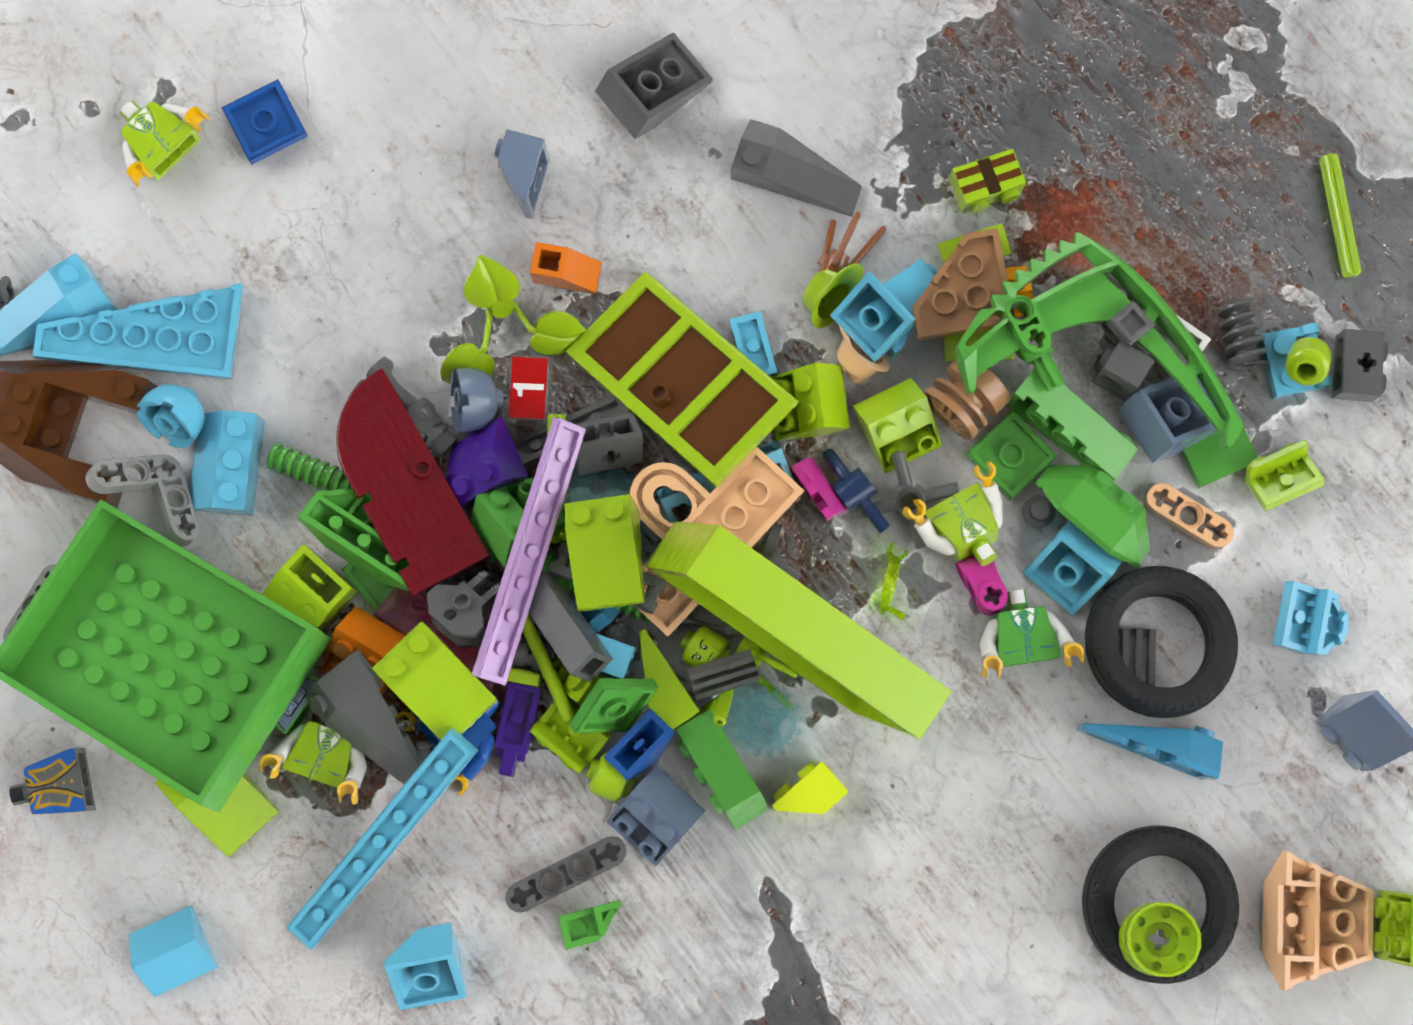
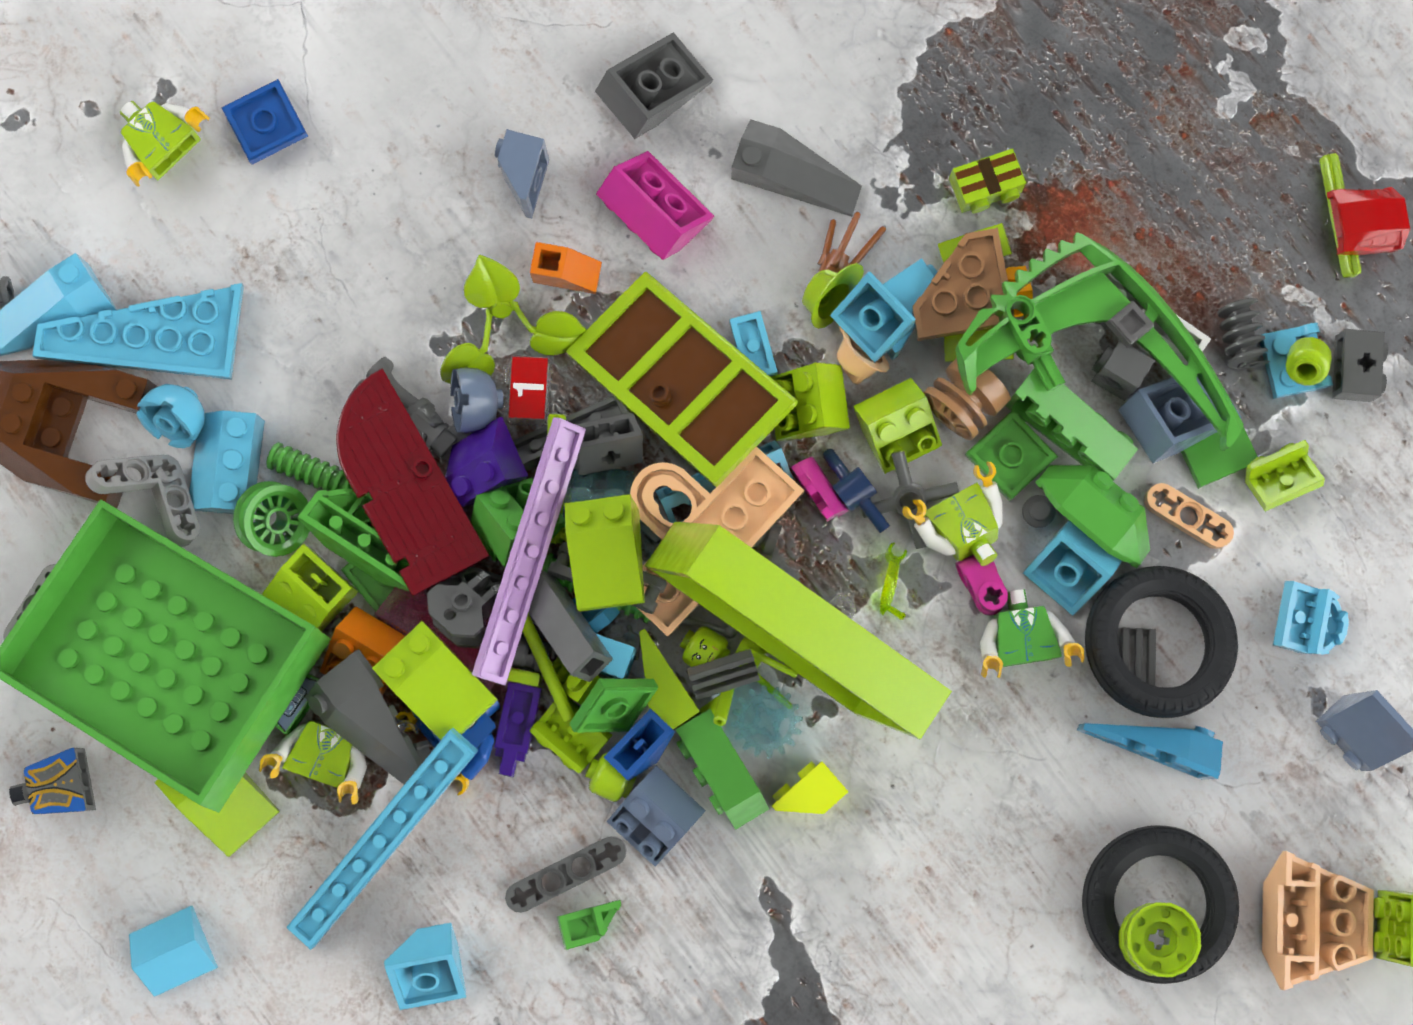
none -> bright green wheel [233,481,310,557]
none -> dark pink slope [596,151,715,260]
none -> red slope [1327,187,1410,255]

